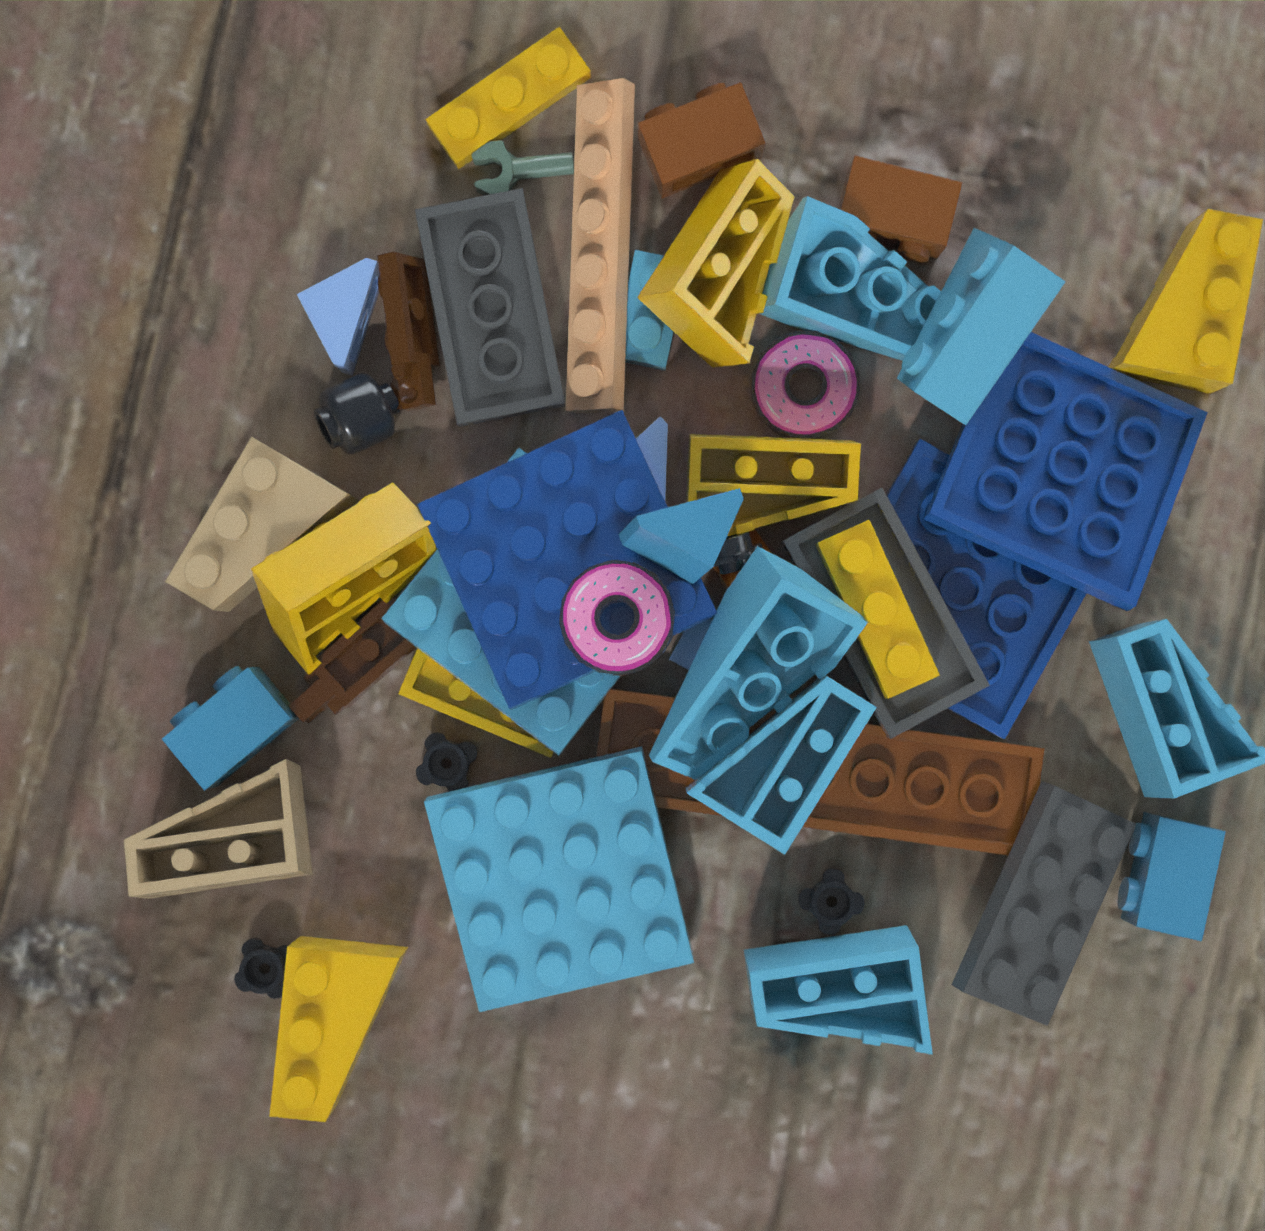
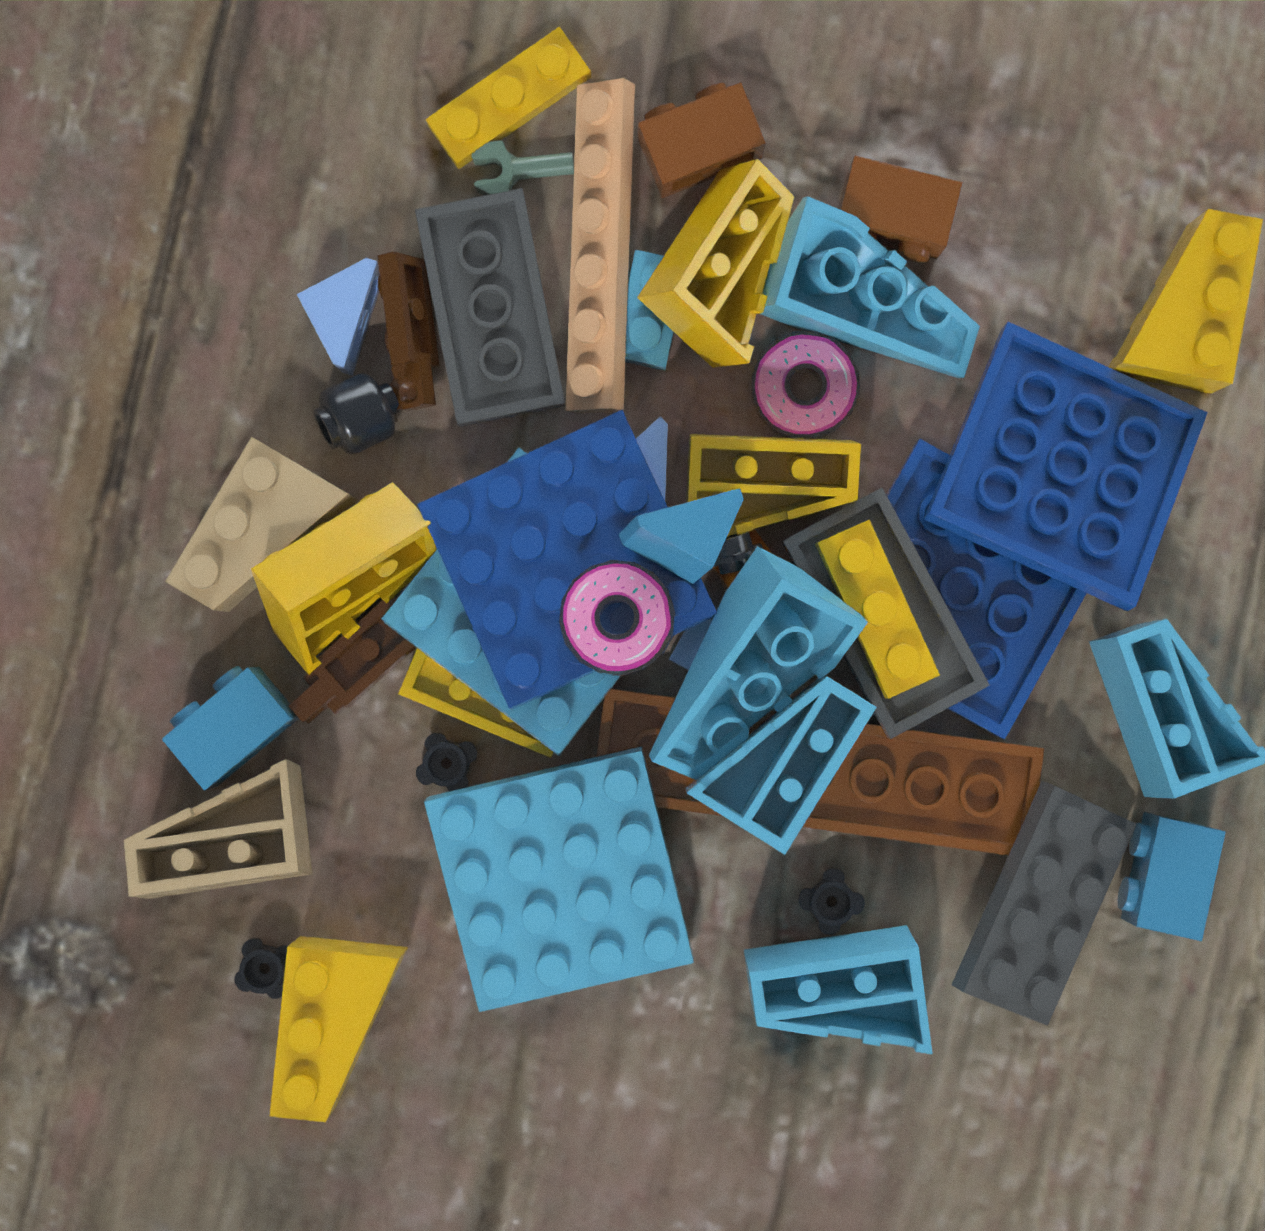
medium azure wedge [897,228,1066,425] -> none

